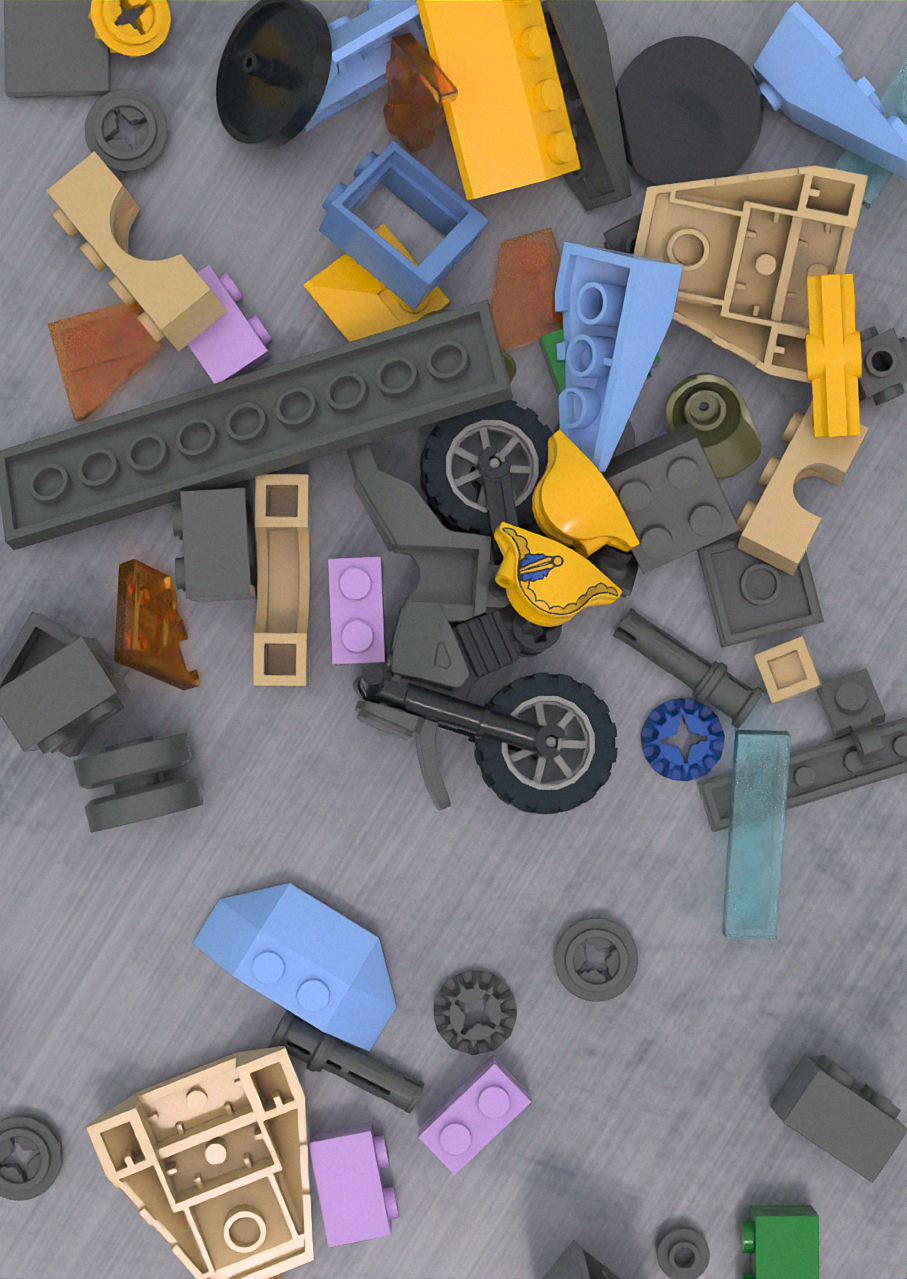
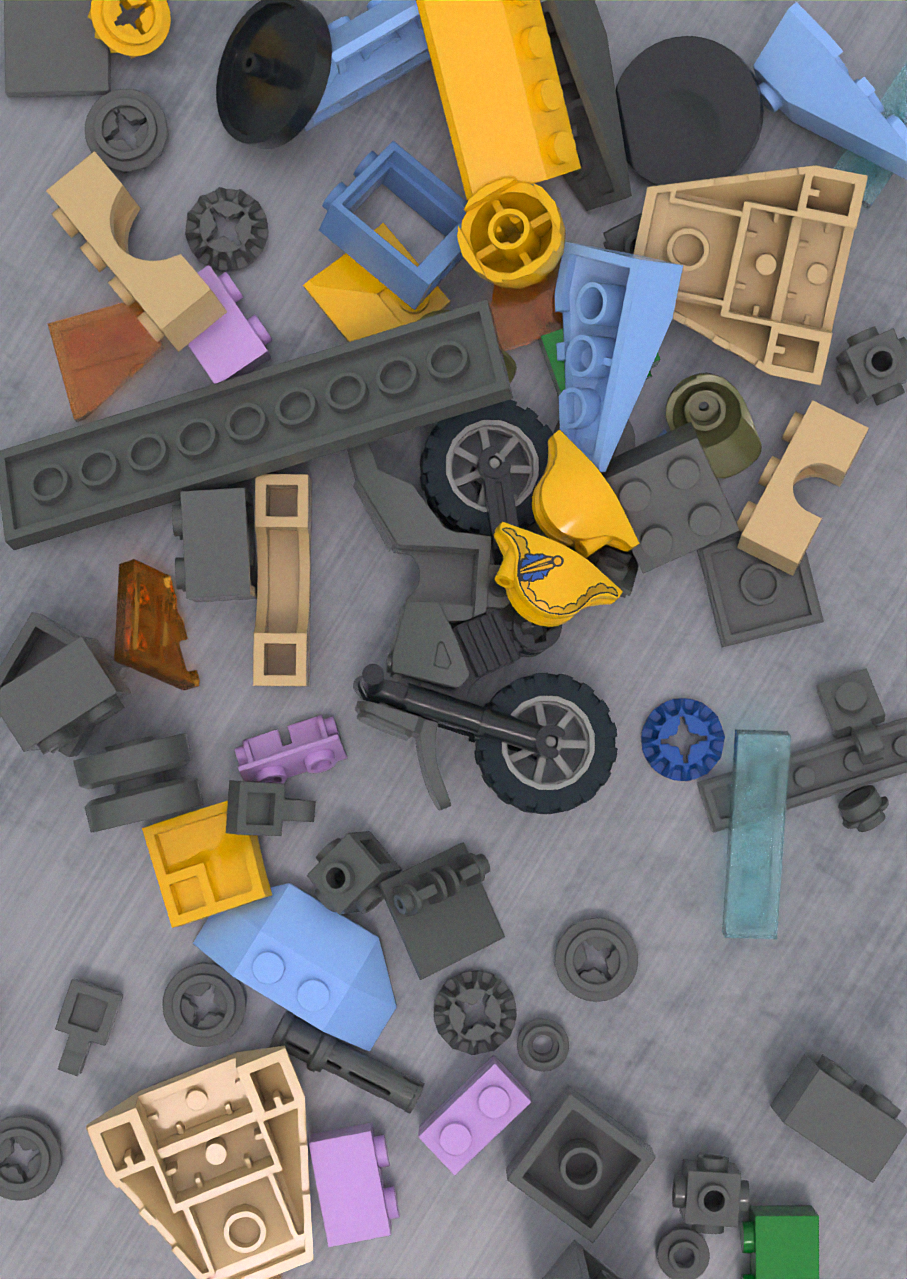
lavender brick [328,557,387,665] -> none
clear orange wing [383,32,458,153] -> none
dark grey pin [613,608,764,729] -> none
tan plate [754,636,823,705] -> none
yellow piece [805,274,862,437] -> none
none -> dark grey plate [55,978,123,1076]
none -> yellow plate [142,801,272,928]
none -> dark grey gear [162,962,247,1047]
none -> dark grey gear [185,187,268,271]
none -> dark grey plate [226,780,316,836]
none -> lavender hinge [235,714,347,783]
none -> dark grey brick [306,831,402,915]
none -> dark grey hinge [378,842,505,980]
none -> yellow cylinder [457,178,566,289]
none -> dark grey brick [506,1085,656,1243]
none -> dark grey plate [517,1018,569,1072]
none -> dark grey brick [672,1154,749,1234]
none -> dark grey plate [838,785,889,832]

